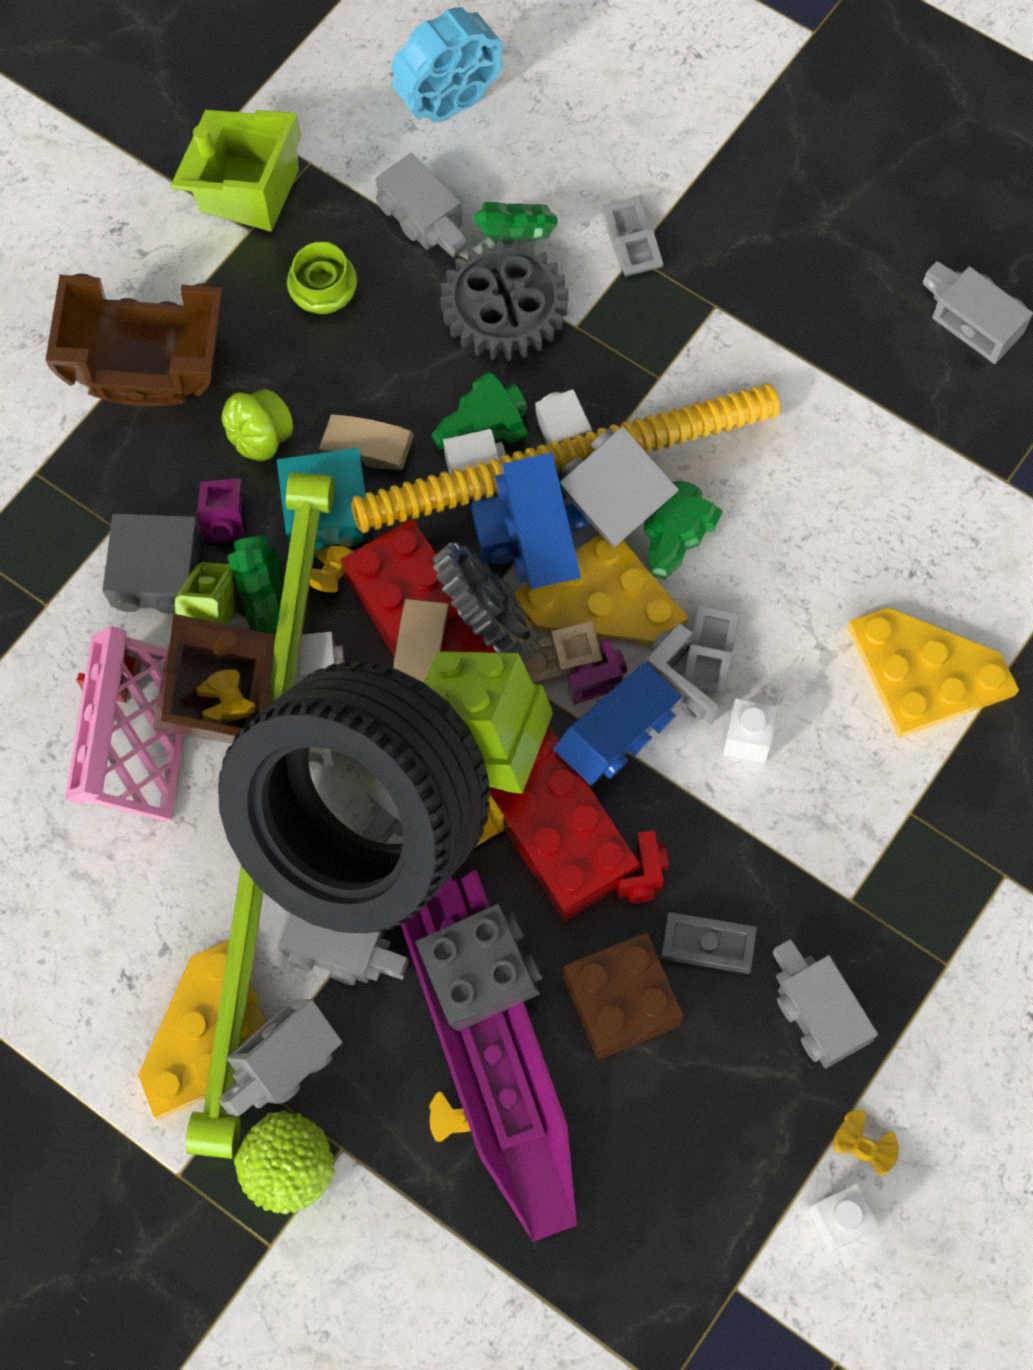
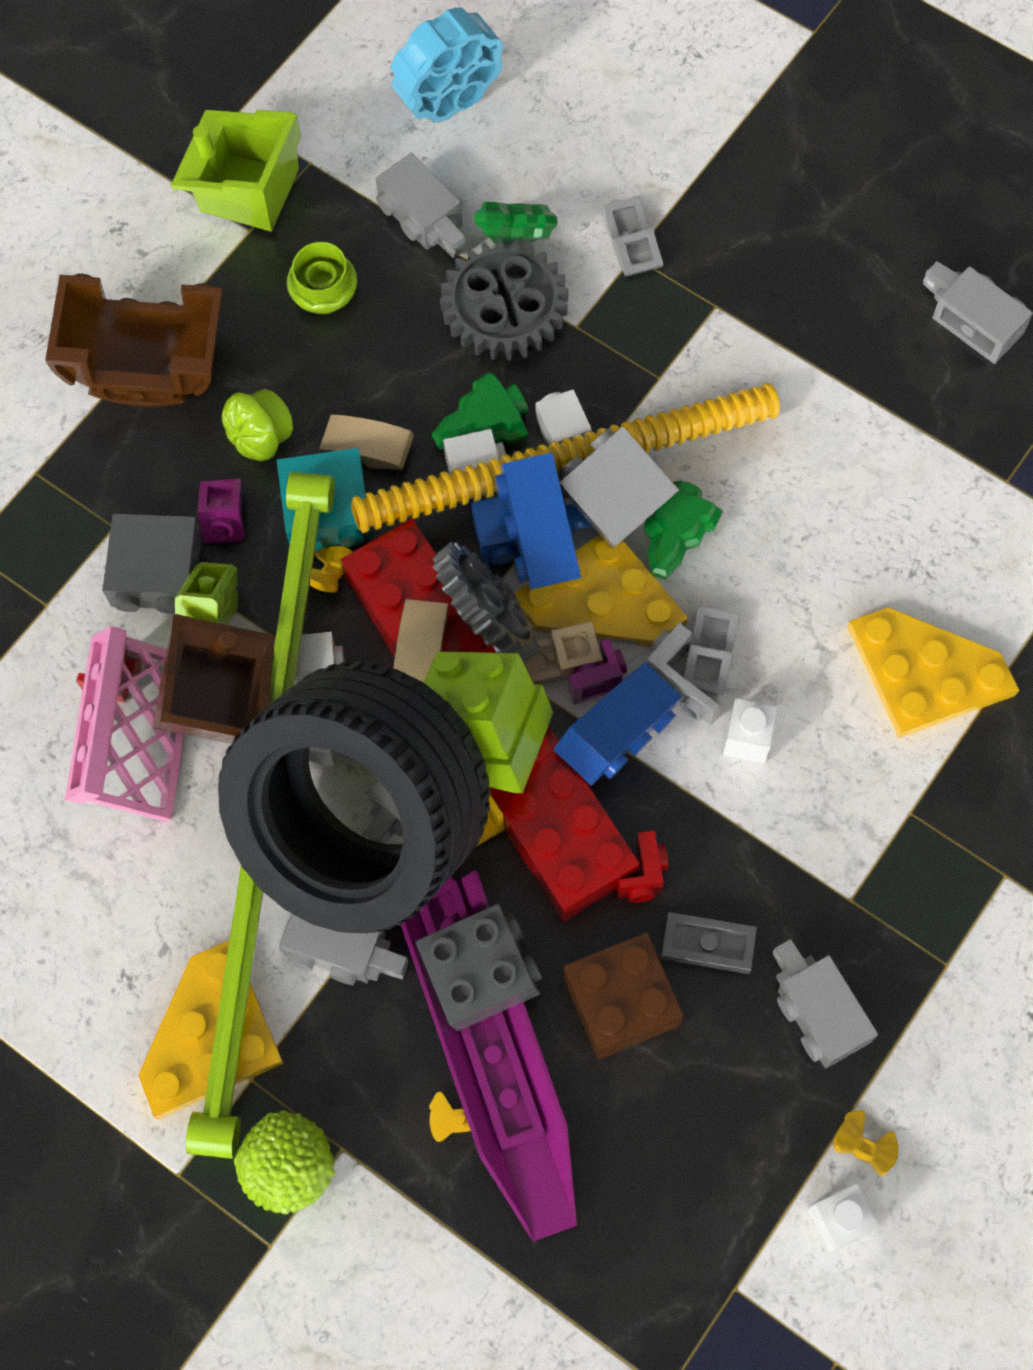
yellow piece [197,670,255,724] -> none
light grey hinge [218,999,343,1116] -> none
green rock [228,536,282,637] -> none

